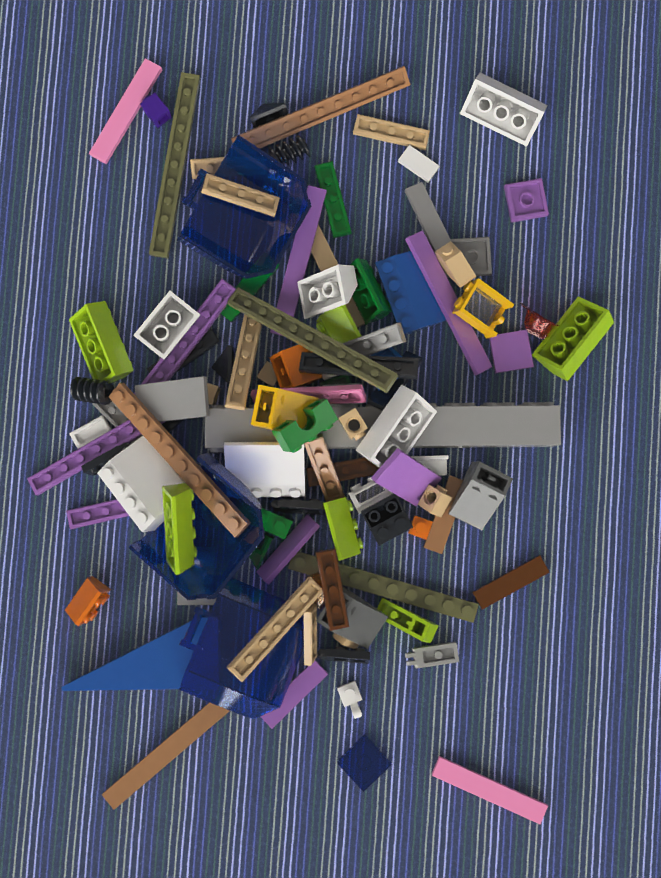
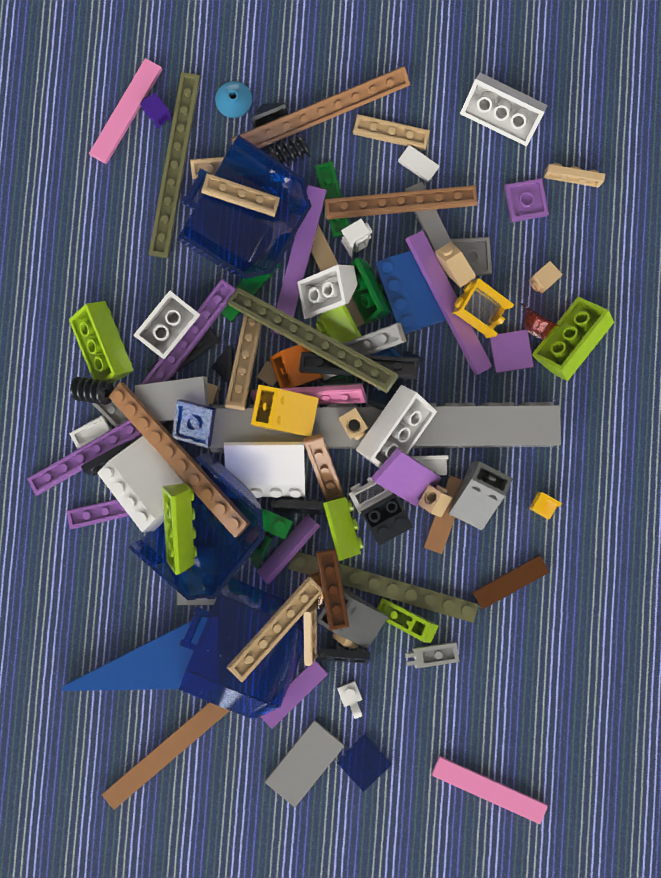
orange slope [65,576,111,626] -> none
green arch [272,399,338,453] -> none
reddish brown tile [306,457,379,487] -> none
orange plate [408,515,433,540] -> none
none -> clear blue tile [172,399,216,448]
none -> dark azure dish [215,81,252,118]
none -> light grey tile [265,719,345,808]
none -> medium nougat tile [325,185,478,220]
none -> white window [341,219,372,259]
none -> tan brick [529,261,563,294]
none -> yellow panel [529,492,562,519]
none -> tan plate [544,163,605,188]

